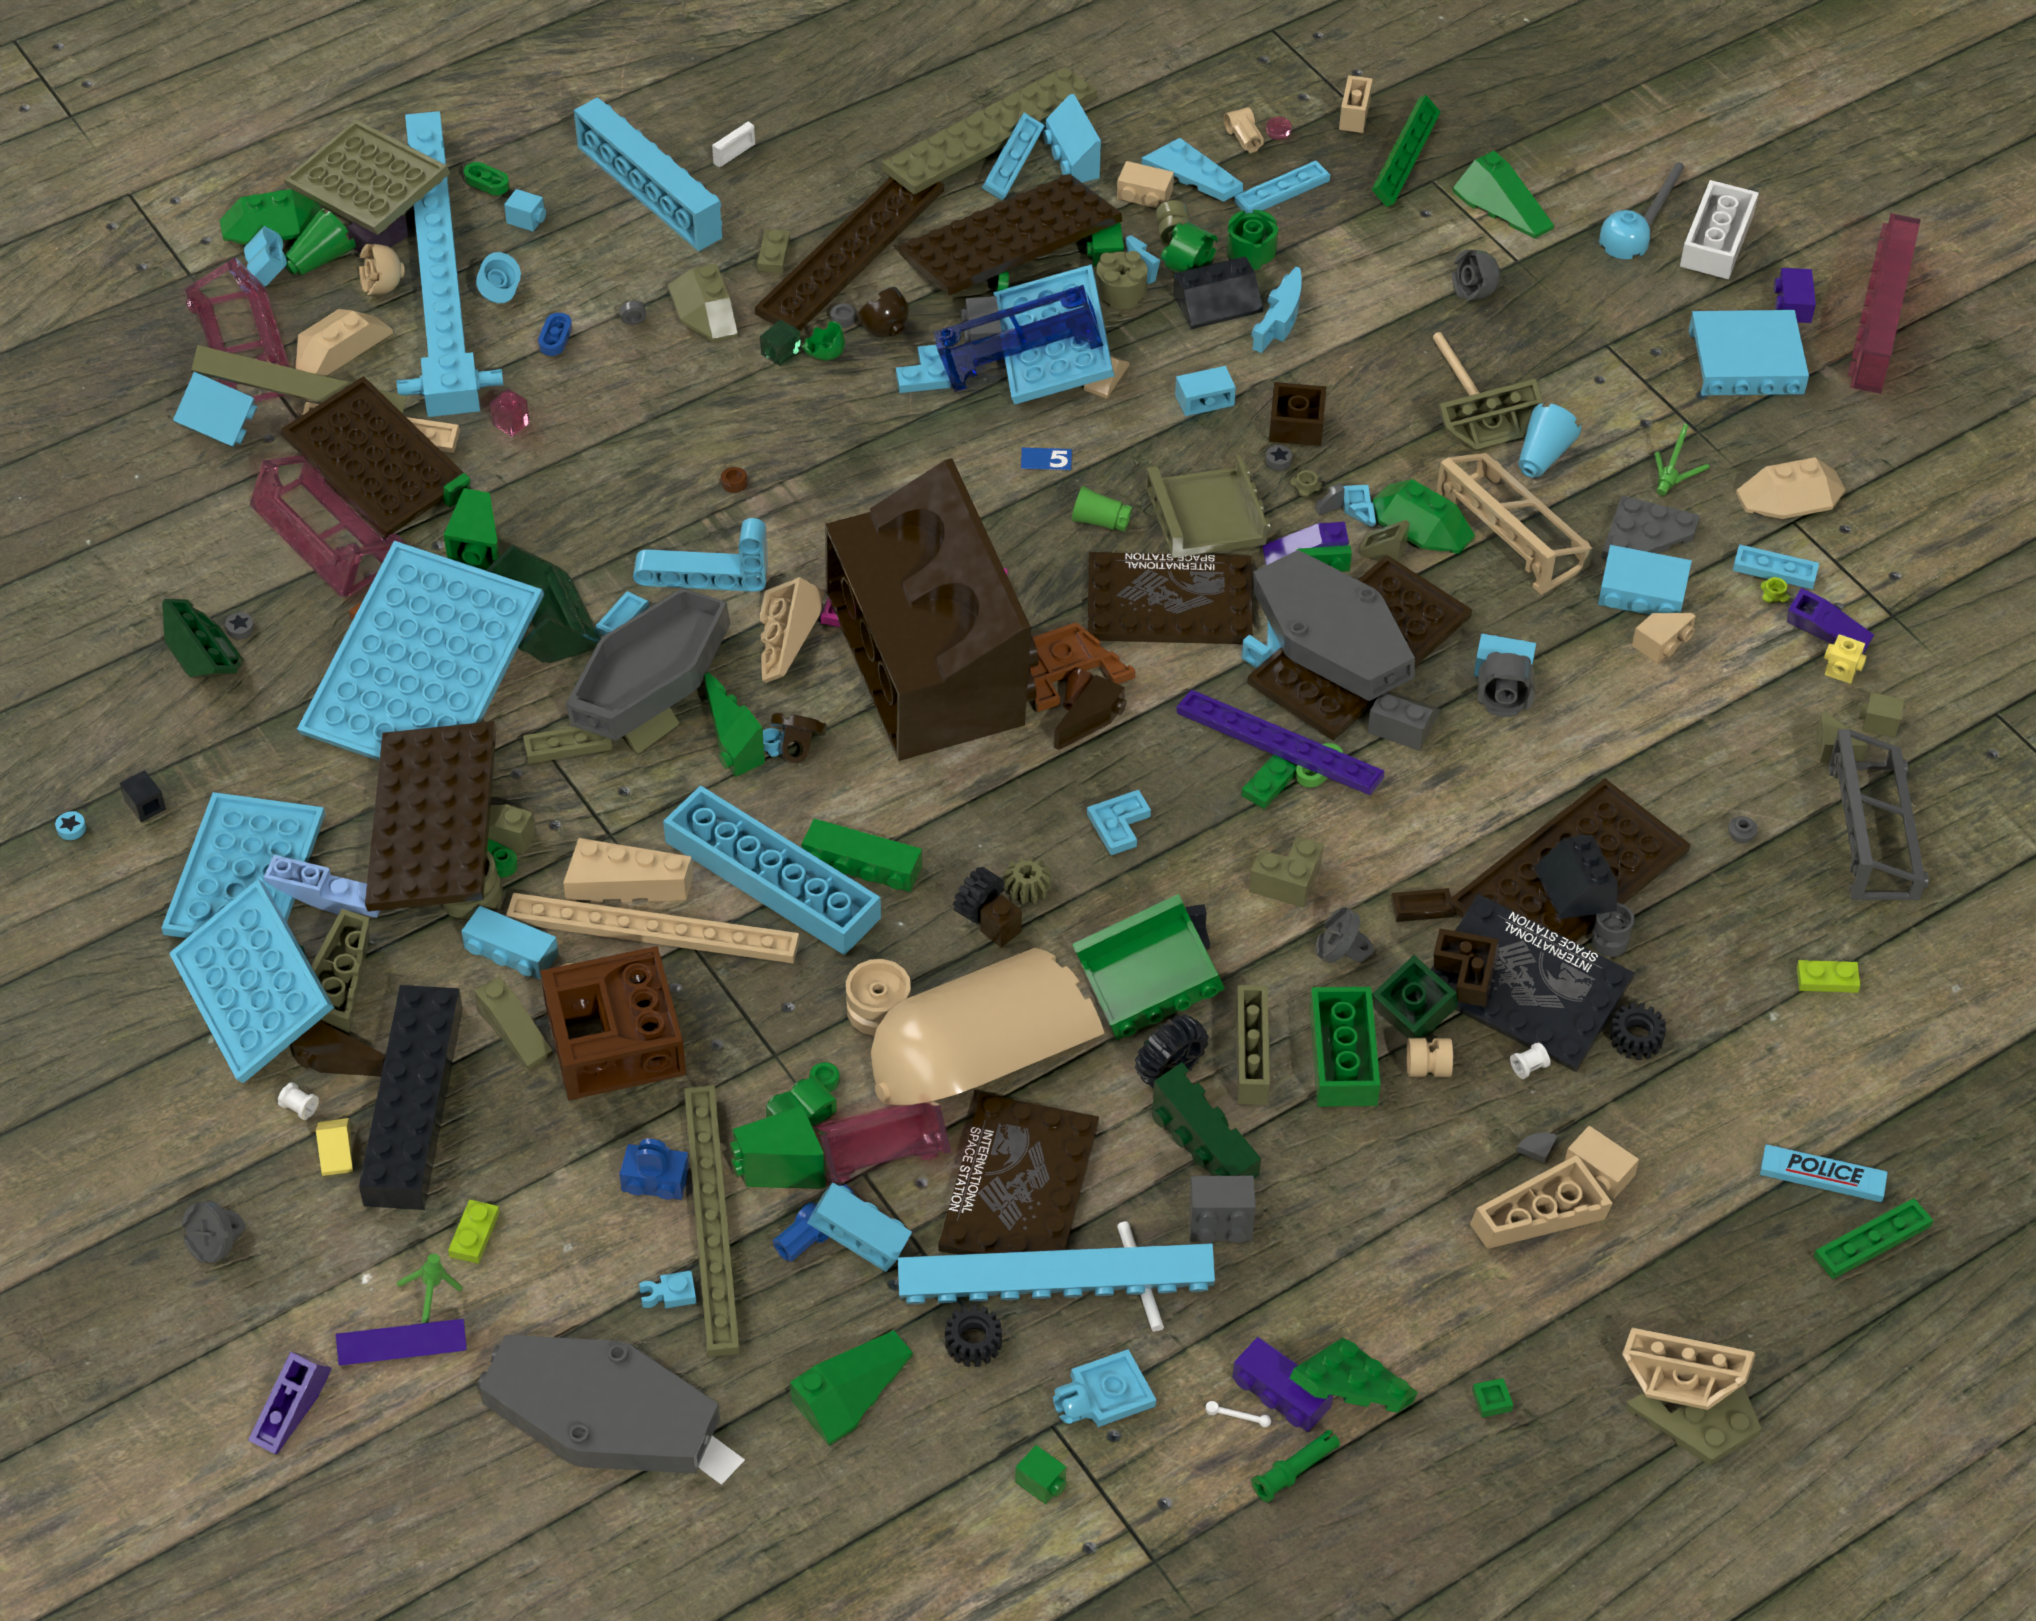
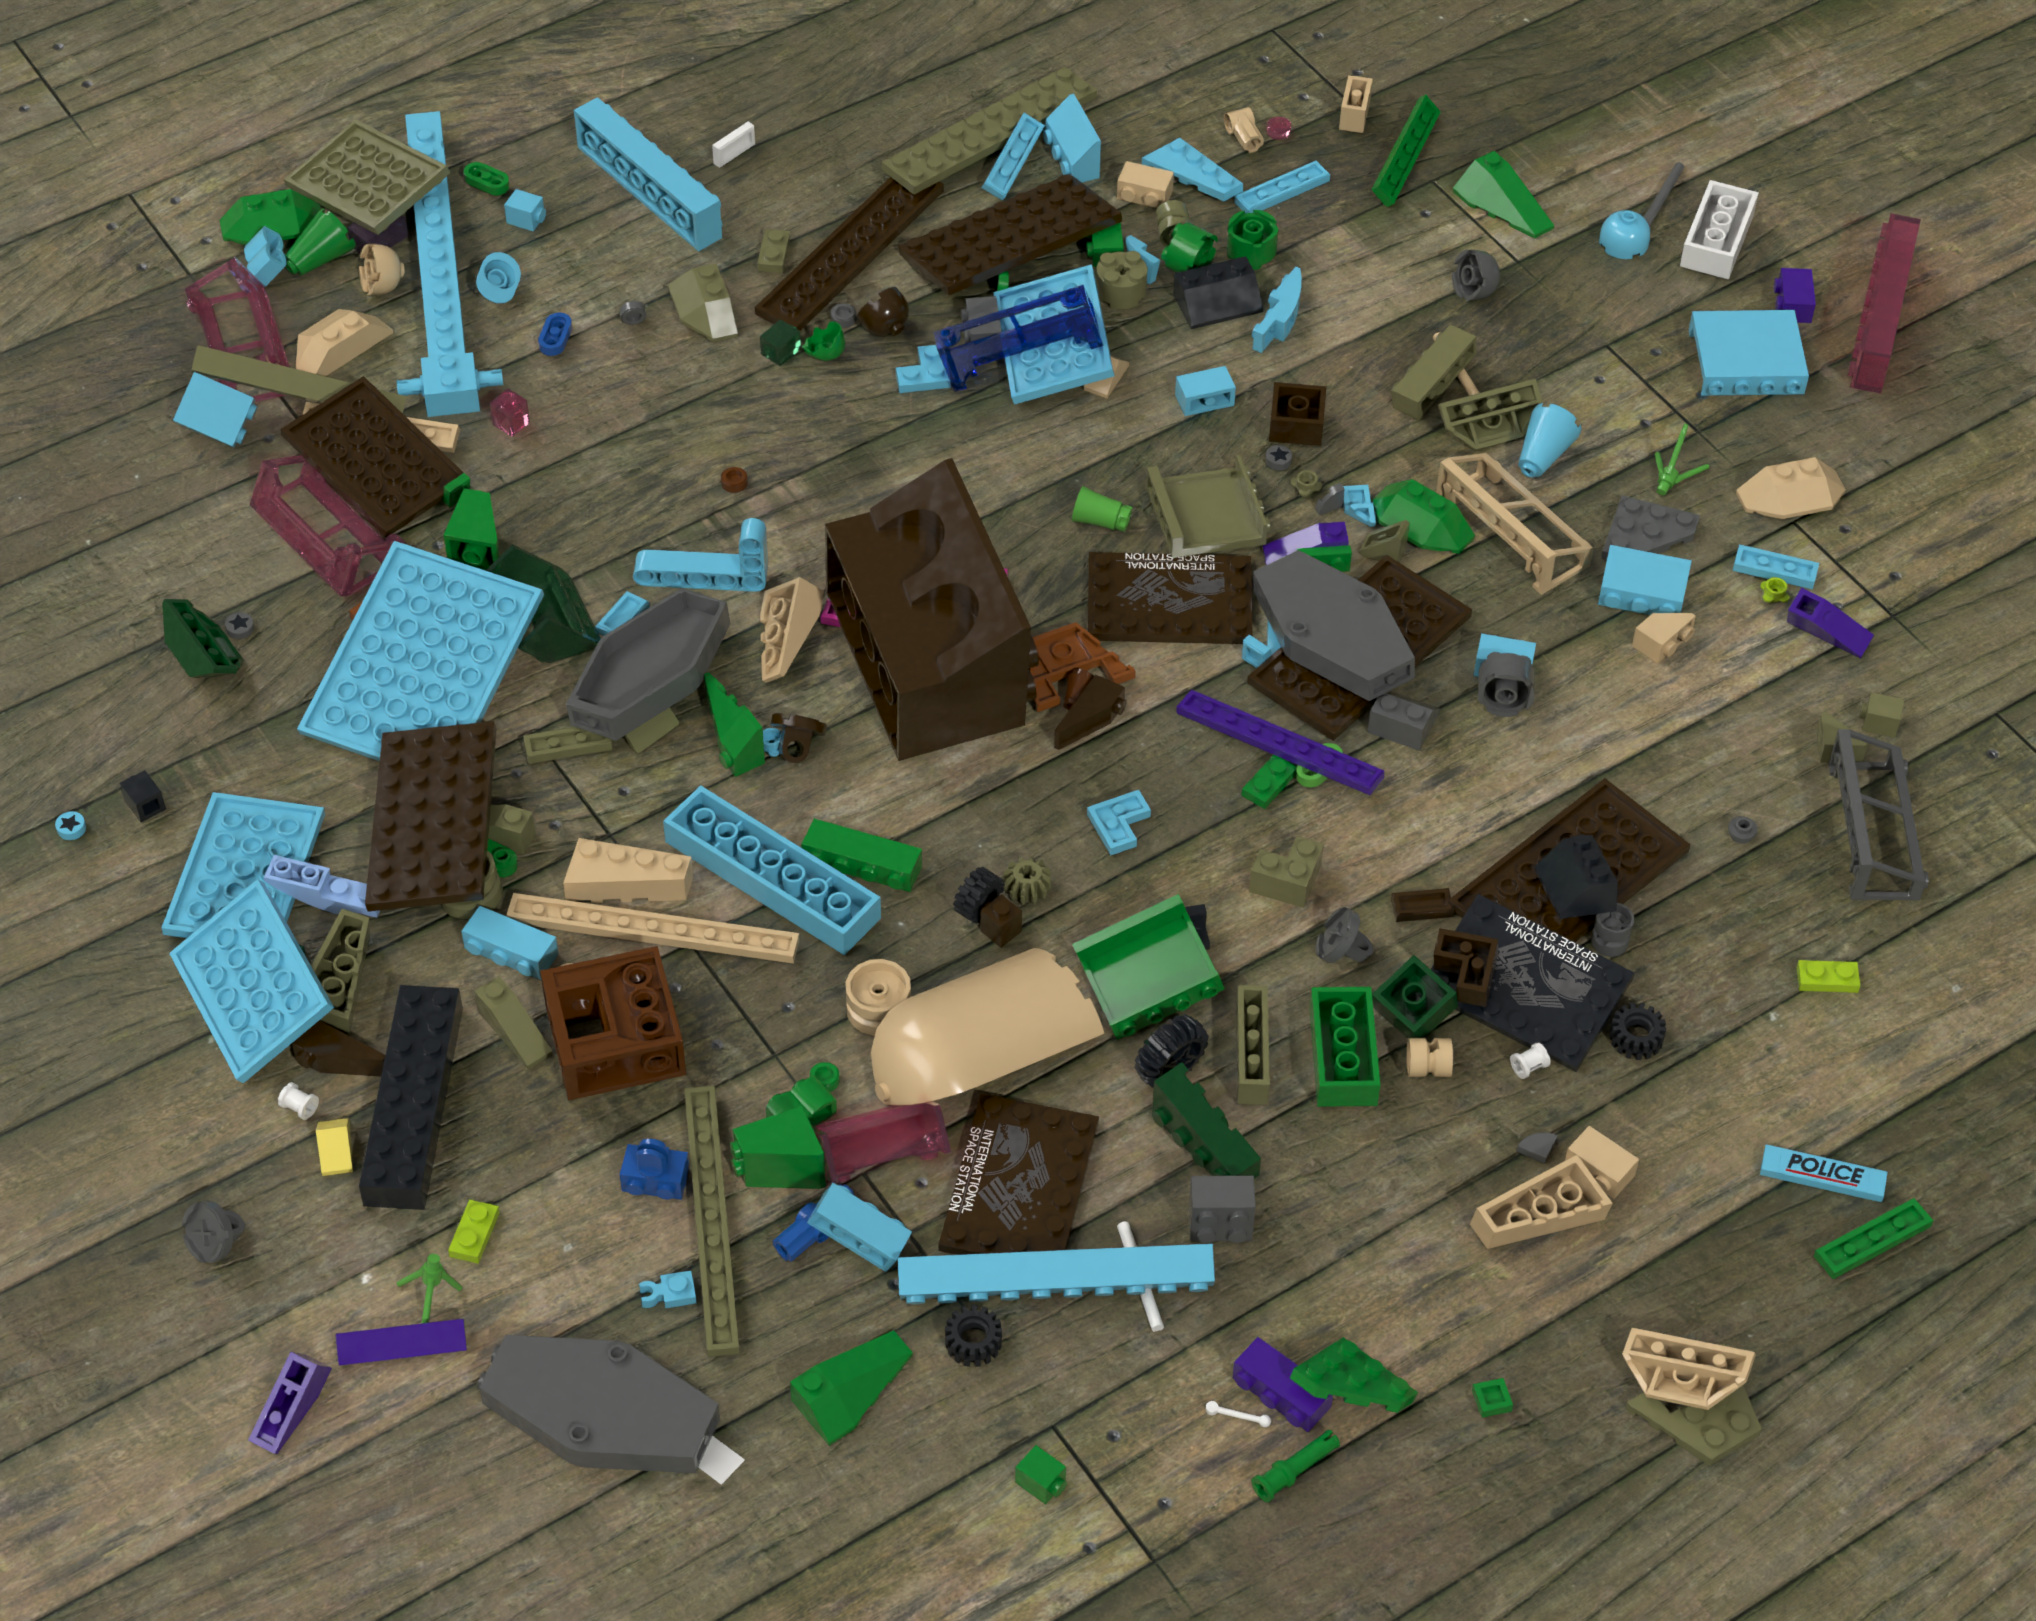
blue sticker [1021,447,1072,470] -> none
medium azure plate [1053,1349,1156,1427] -> none
light yellow brick [1824,635,1867,684] -> none
none -> olive brick [1391,324,1477,420]

